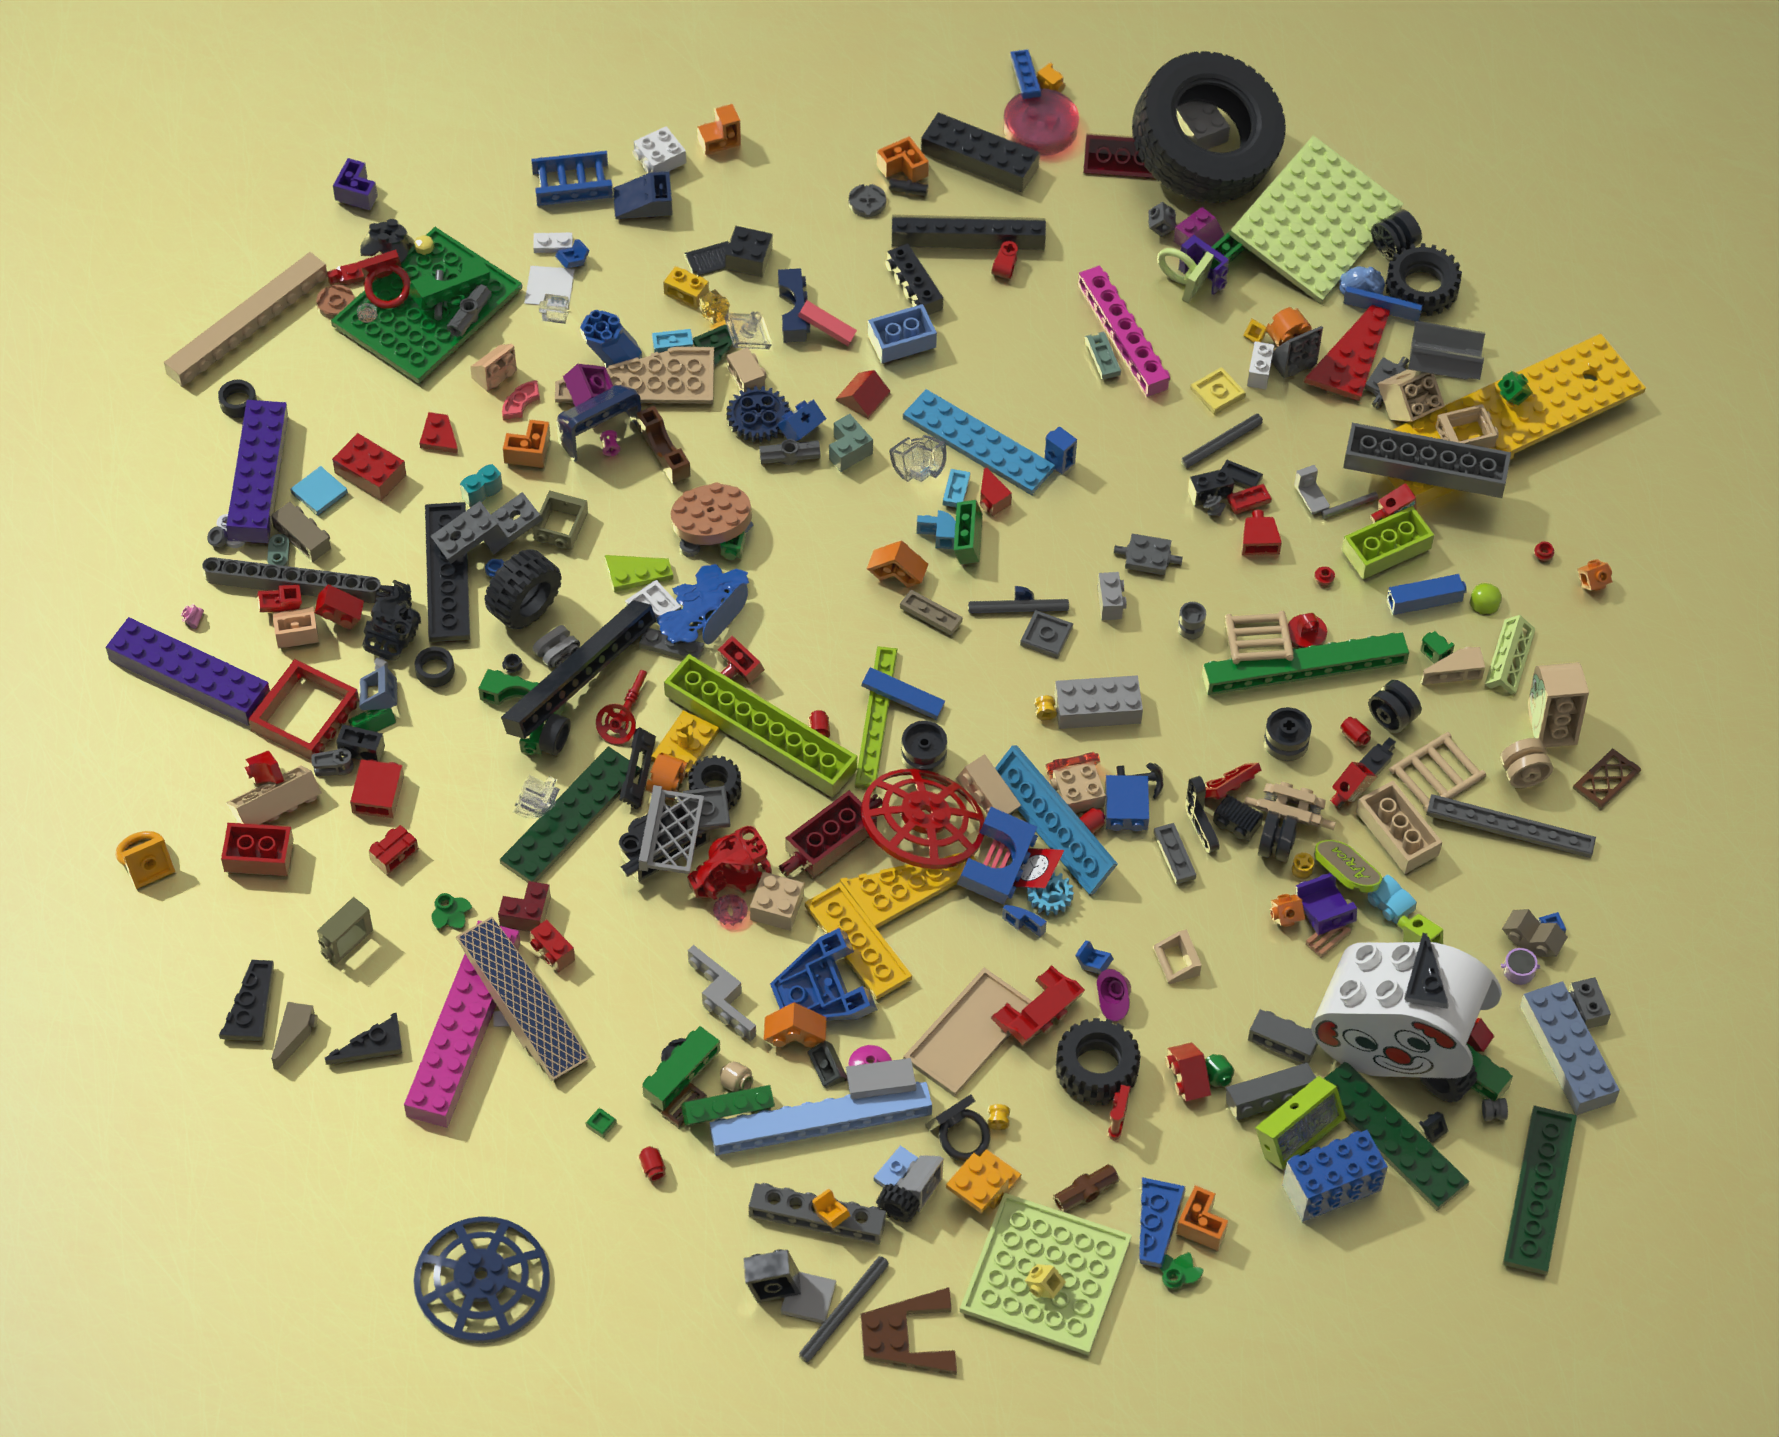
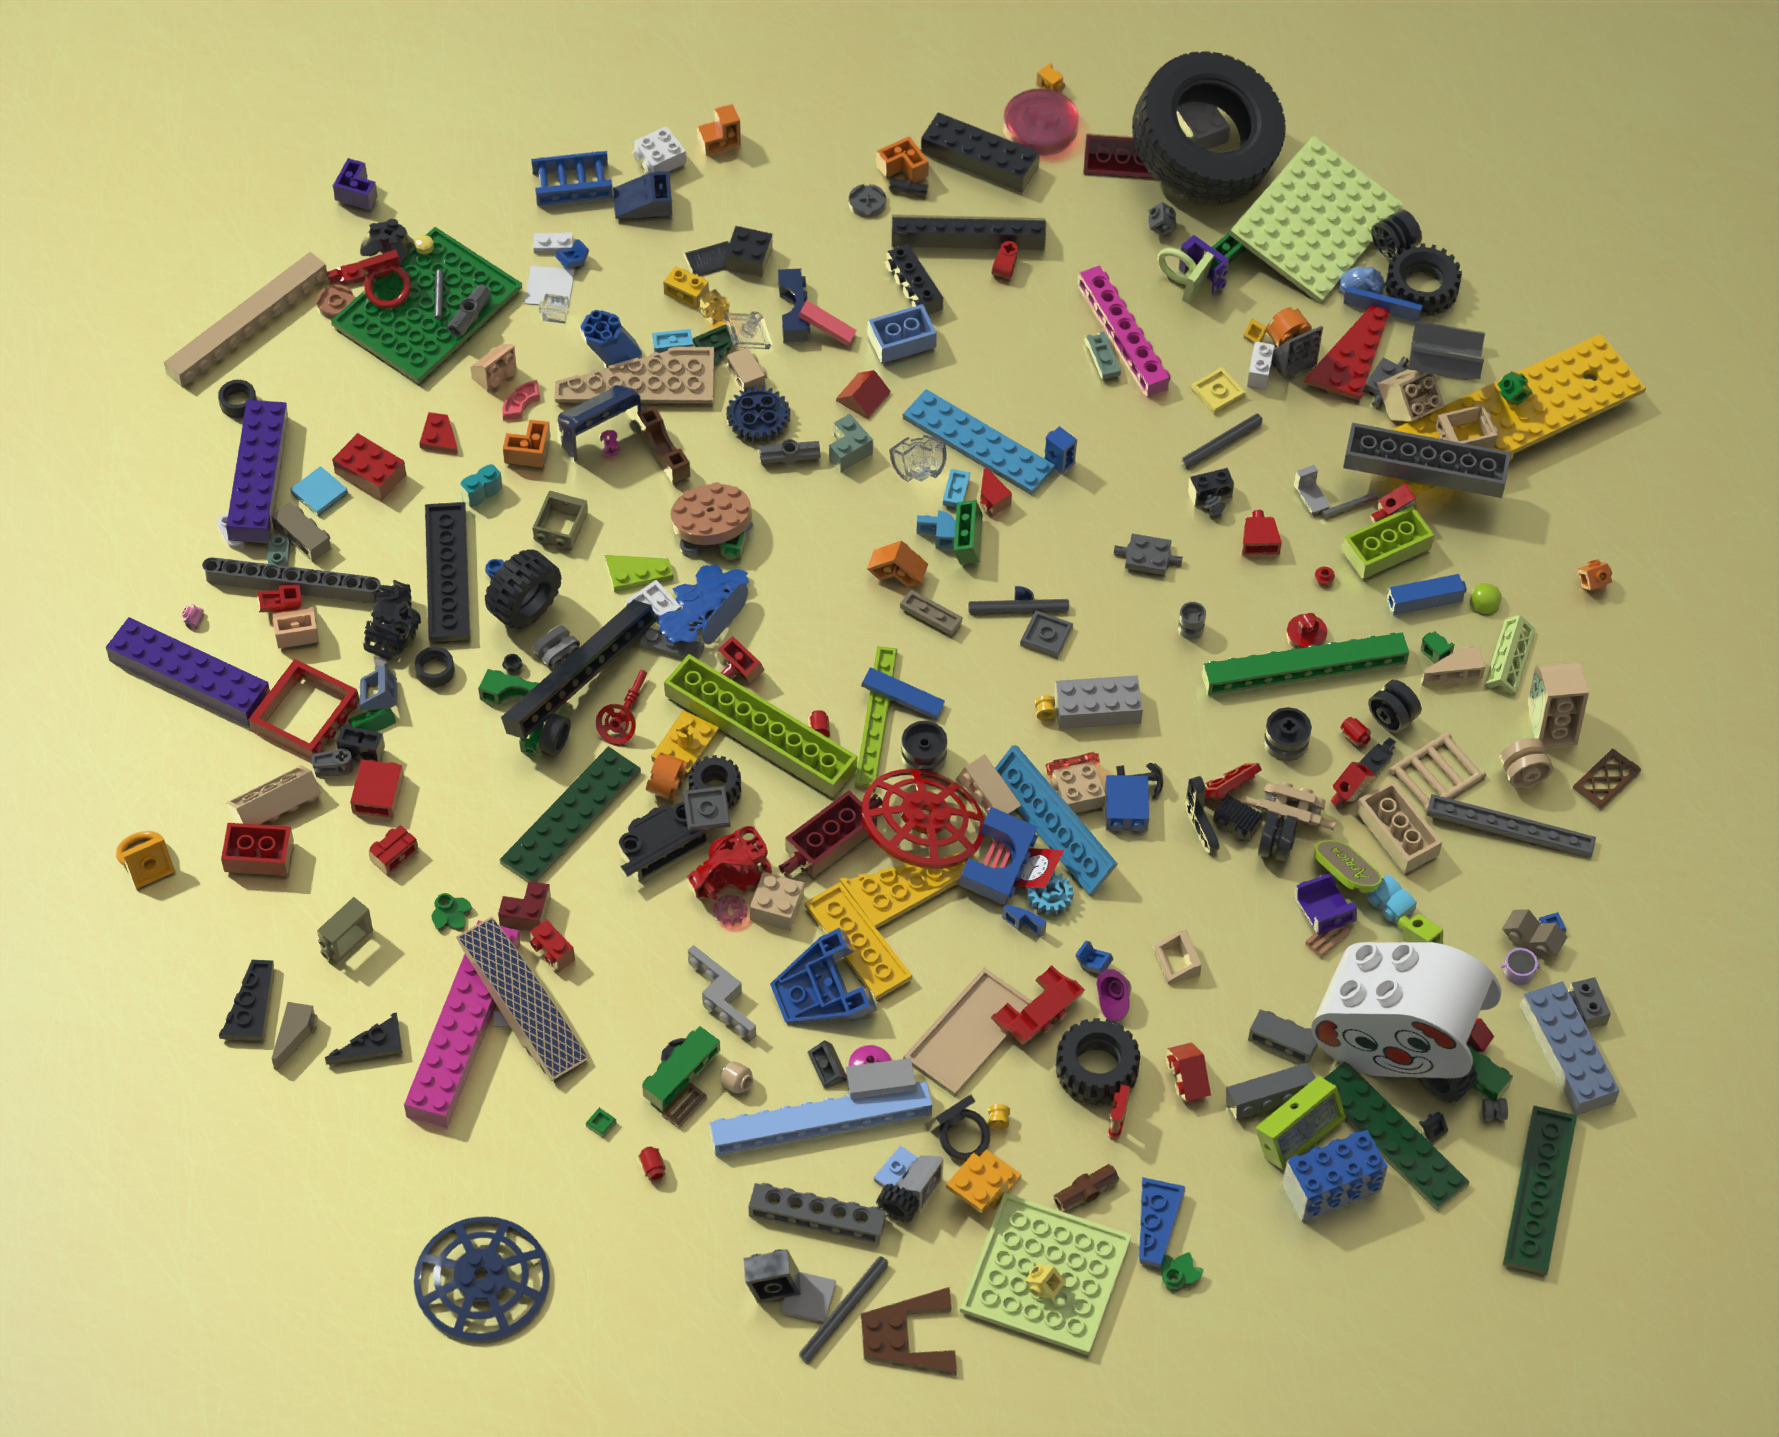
dark grey tile [207,526,228,548] -> none
red arch [244,750,284,784] -> none
red brick [315,584,364,630] -> none
clear tile [357,303,377,323] -> none
green arch [409,255,490,310] -> none
dark grey bracket [431,492,543,564] -> none
clear brick [513,775,560,819] -> none
magenta slope [563,363,613,406] -> none
black container [619,727,656,809] -> none
light grey fence [639,785,704,874] -> none
green arch [681,1085,775,1126] -> none
orange brick [764,1002,826,1047] -> none
blue brick [777,399,827,441] -> none
light orange bracket [812,1189,851,1228] -> none
blue tile [1010,50,1041,99] -> none
red brick [1079,808,1105,834] -> none
light grey brick [1097,572,1126,620] -> none
dark grey plate [1154,823,1196,884] -> none
magenta slope [1174,207,1225,255] -> none
orange brick [1176,1185,1228,1251] -> none
green head [1205,1054,1234,1087] -> none
black tile [1222,460,1263,489] -> none
tan bar [1225,611,1294,664] -> none
red plate [1227,484,1272,514] -> none
orange brick [1270,894,1305,927] -> none
yellow wheel [1292,852,1314,879] -> none
black wing [1404,933,1449,1009] -> none
red plate [1534,541,1555,561] -> none

